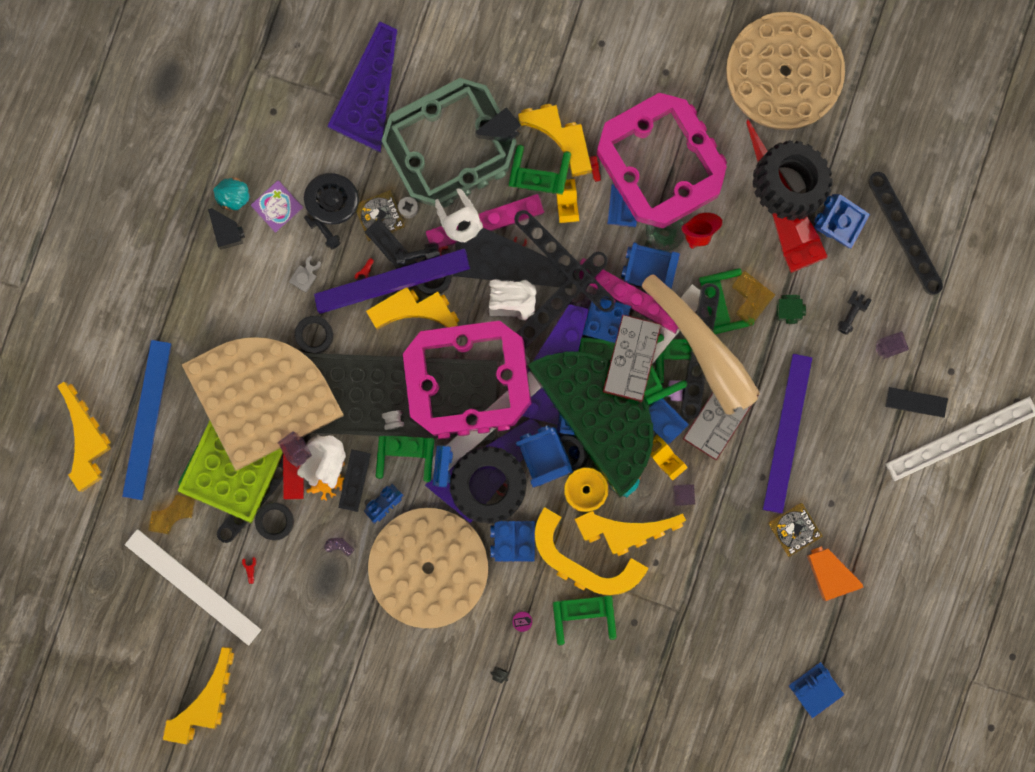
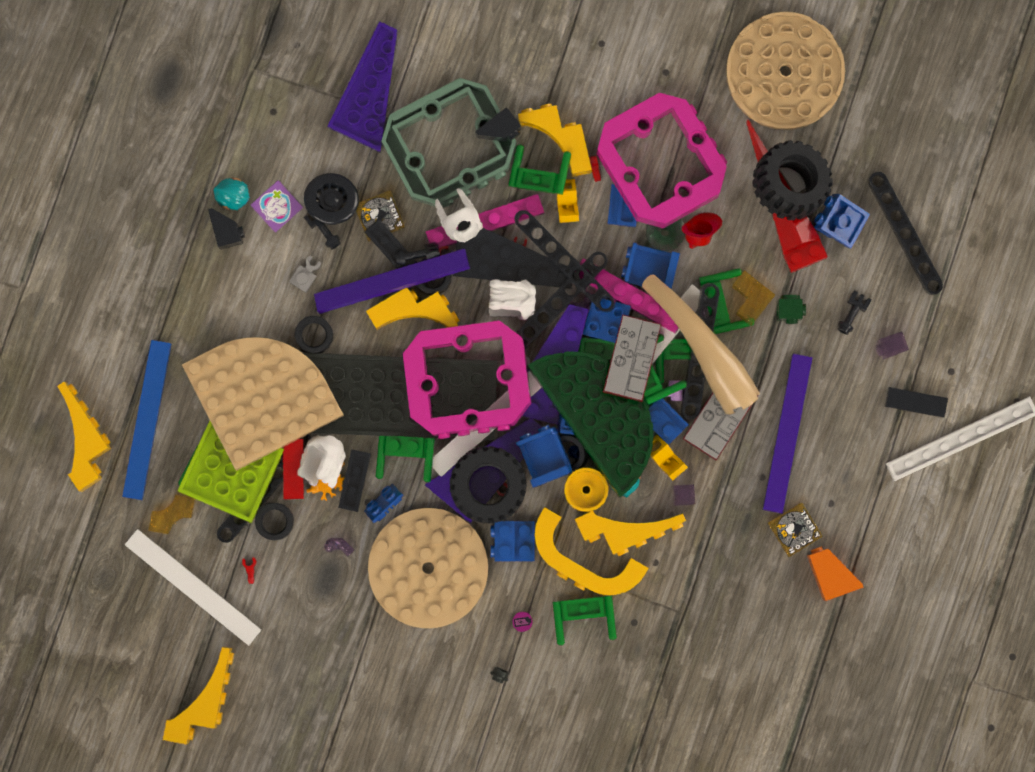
brick [278,431,313,467] -> none
red piece [355,258,374,280] -> none
light grey wheel [382,410,404,430] -> none
light grey wheel [398,197,418,219] -> none
blue plate [432,446,453,487] -> none
blue hinge [788,662,844,718] -> none

